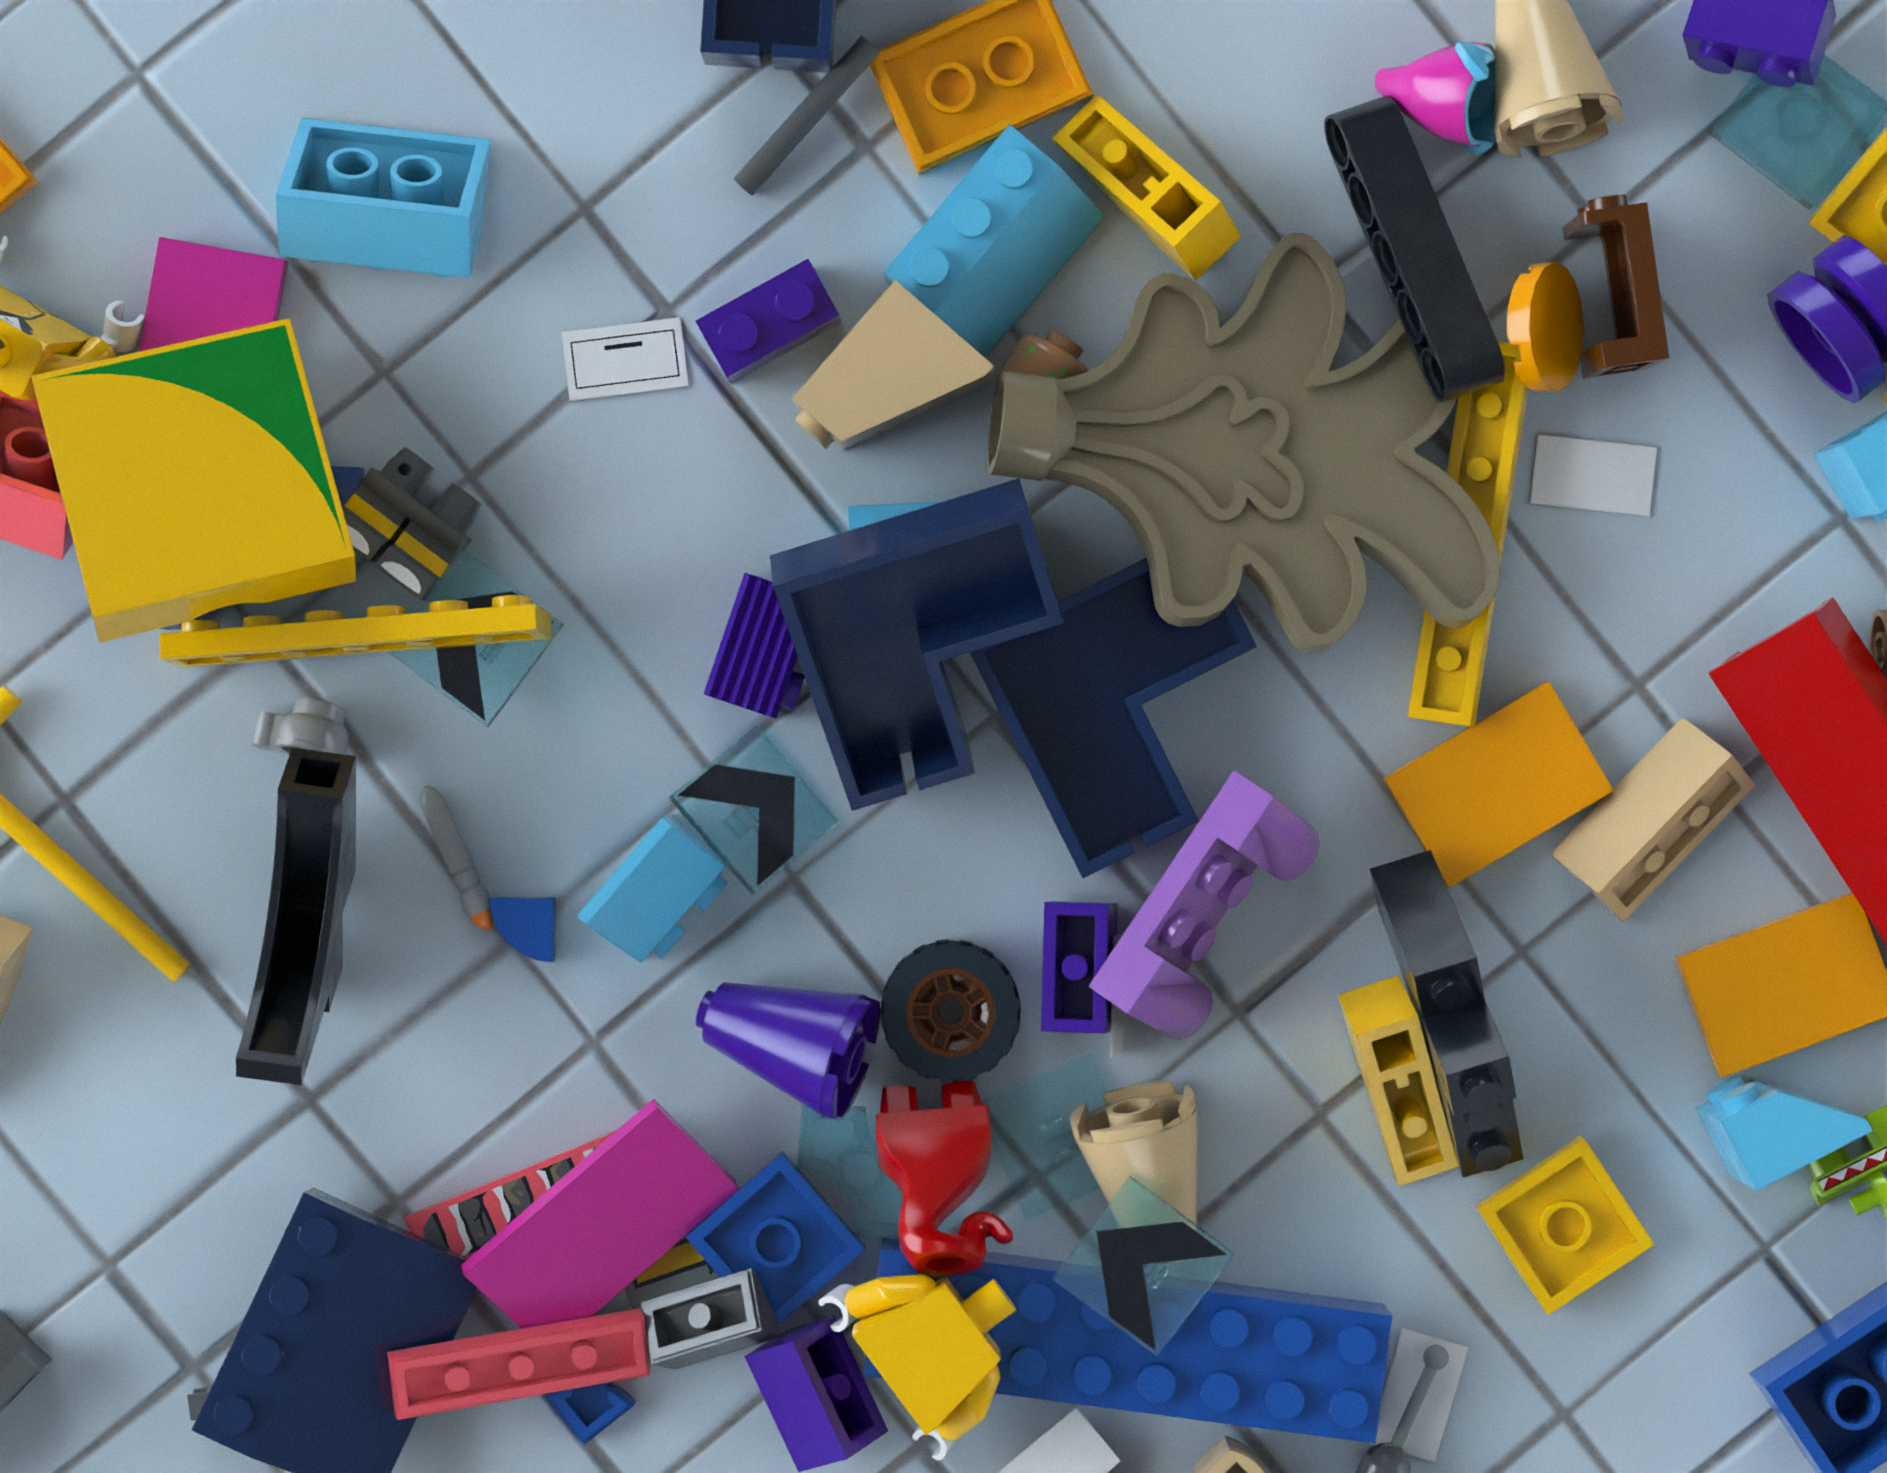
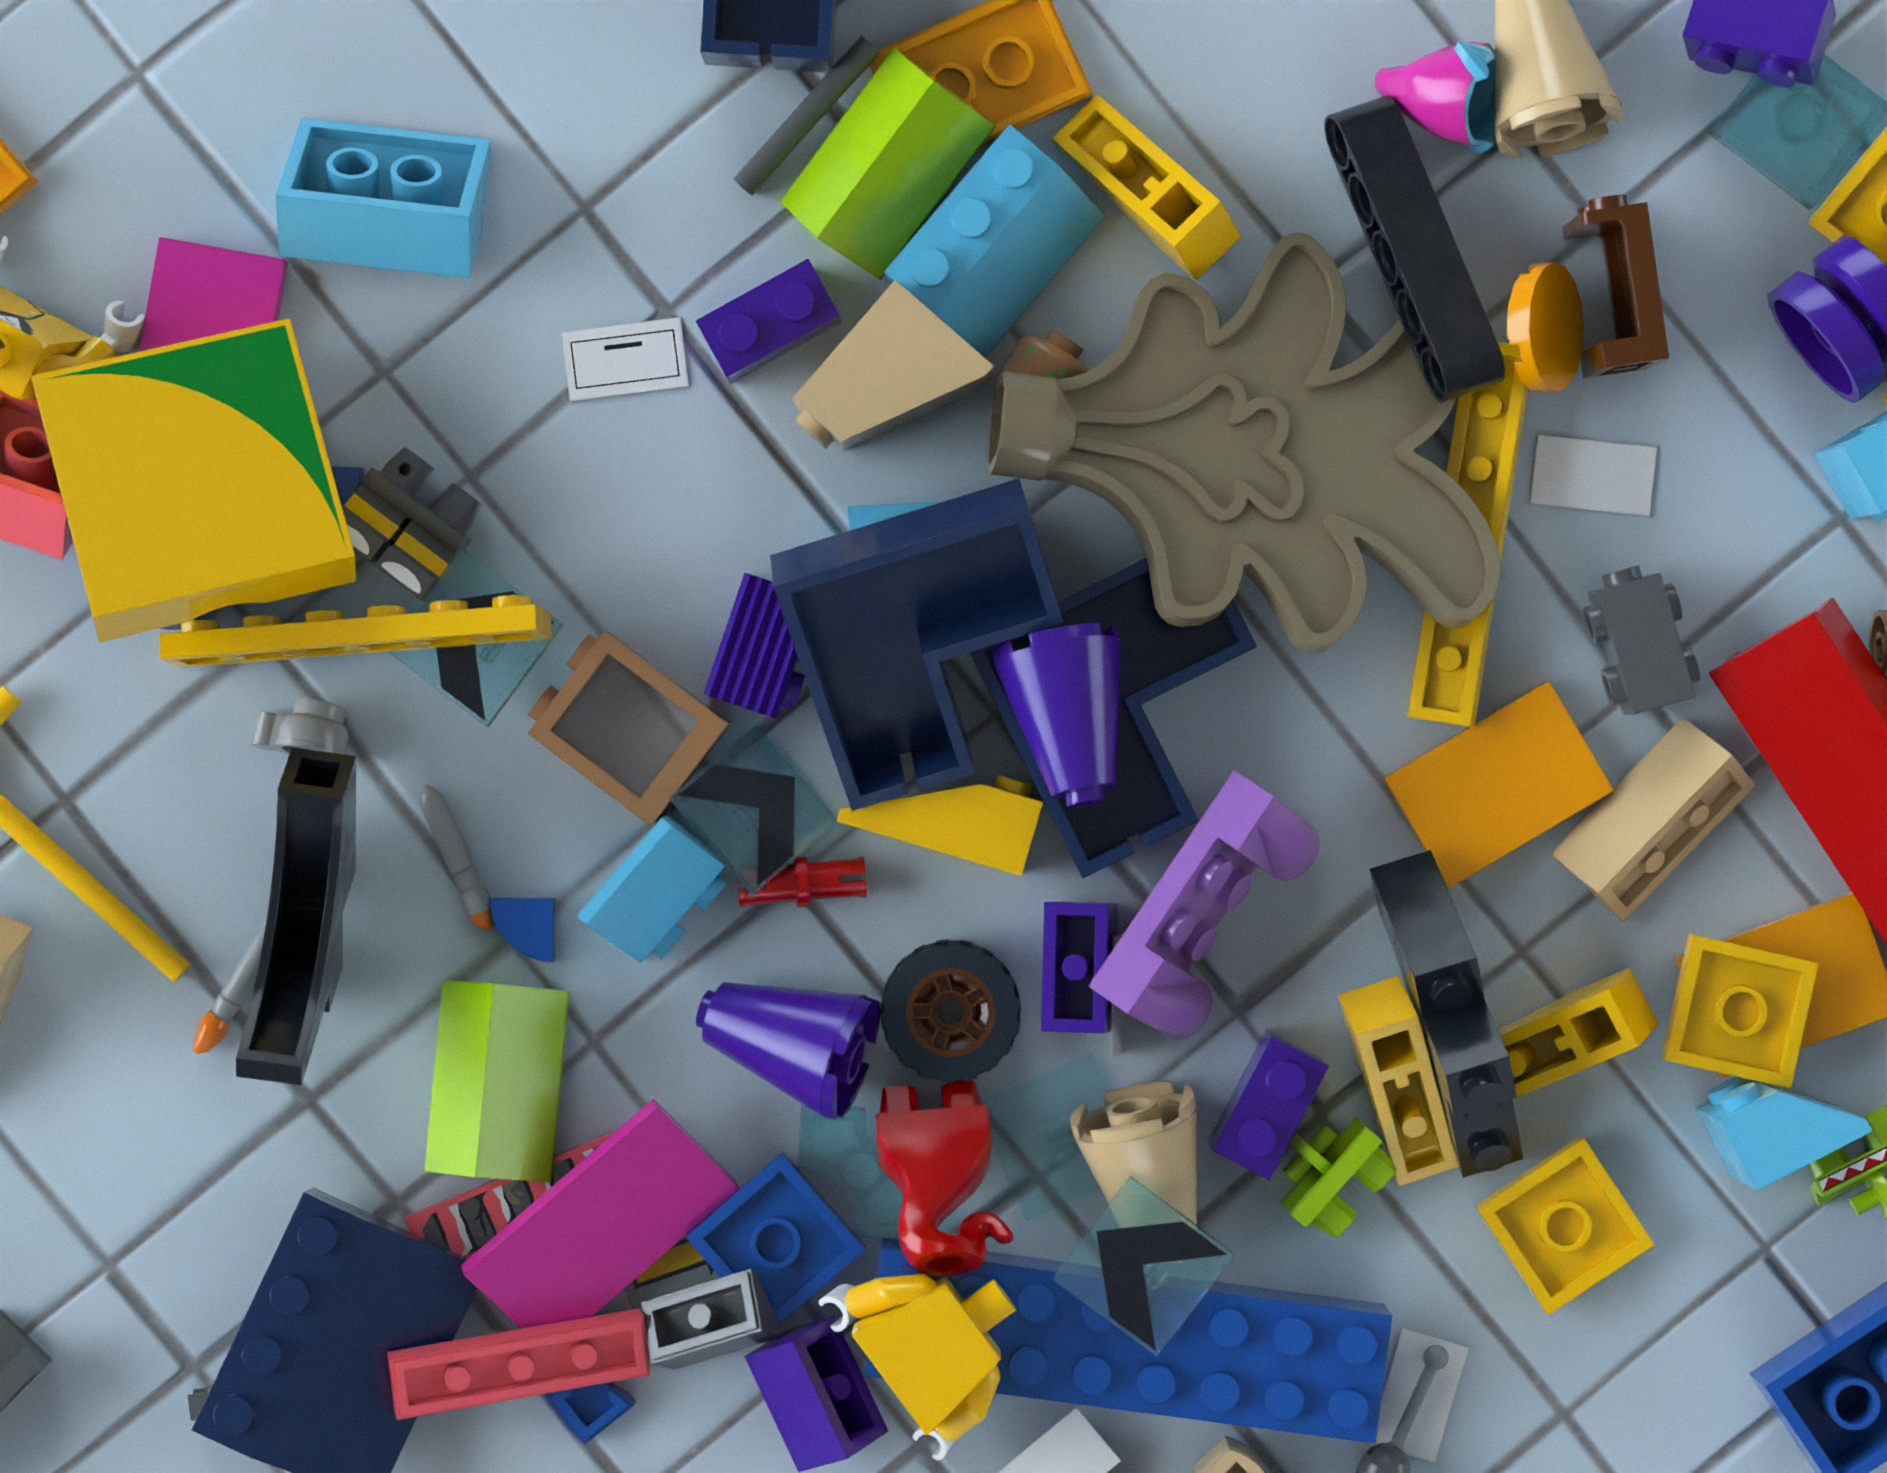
none -> light grey piece [193,926,265,1054]
none -> lime slope [424,980,570,1182]
none -> window [527,631,732,826]
none -> red pin [736,856,867,907]
none -> lime slope [780,47,996,280]
none -> yellow slope [836,775,1043,876]
none -> dark purple cone [992,623,1120,808]
none -> dark purple brick [1207,1030,1329,1180]
none -> lime hips [1280,1117,1397,1238]
none -> yellow slope [1498,967,1659,1097]
none -> dark grey brick [1583,565,1700,715]
none -> yellow plate [1660,933,1819,1089]

